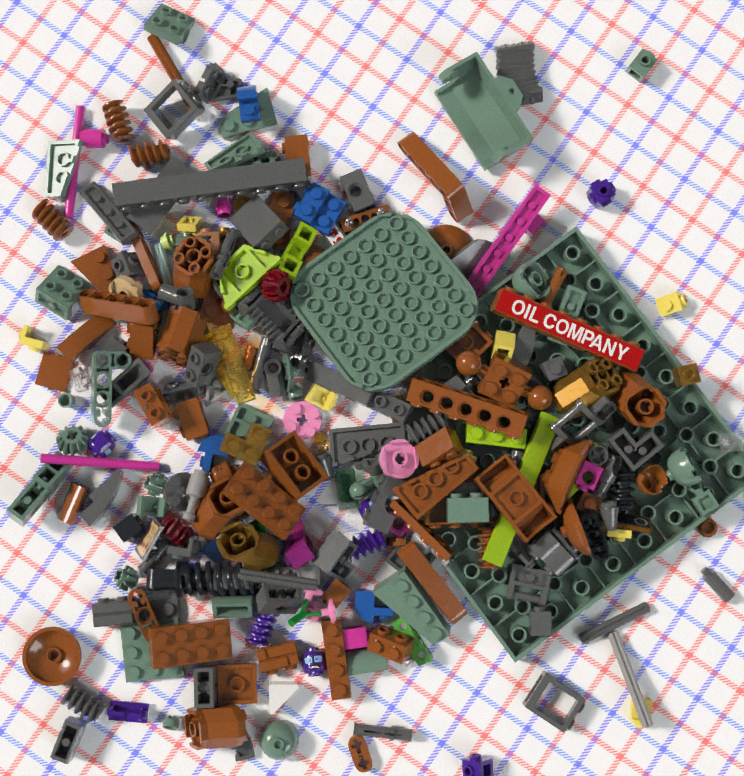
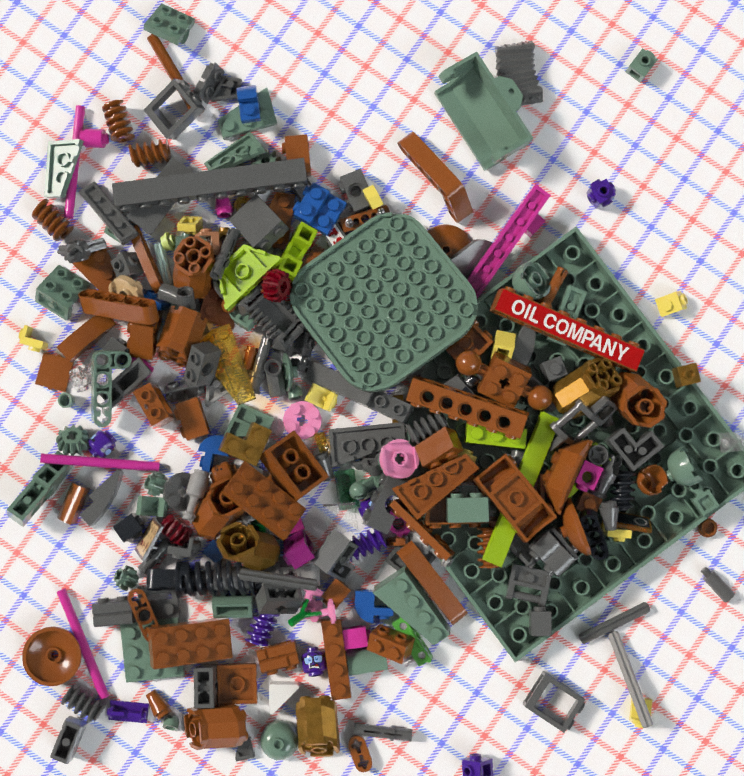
none -> dark pink piece [56,588,110,700]
none -> dark grey bush [57,238,107,263]
none -> dark orange cone [146,689,172,720]
none -> pearl gold brick [296,695,340,757]
none -> light yellow piece [363,185,383,210]

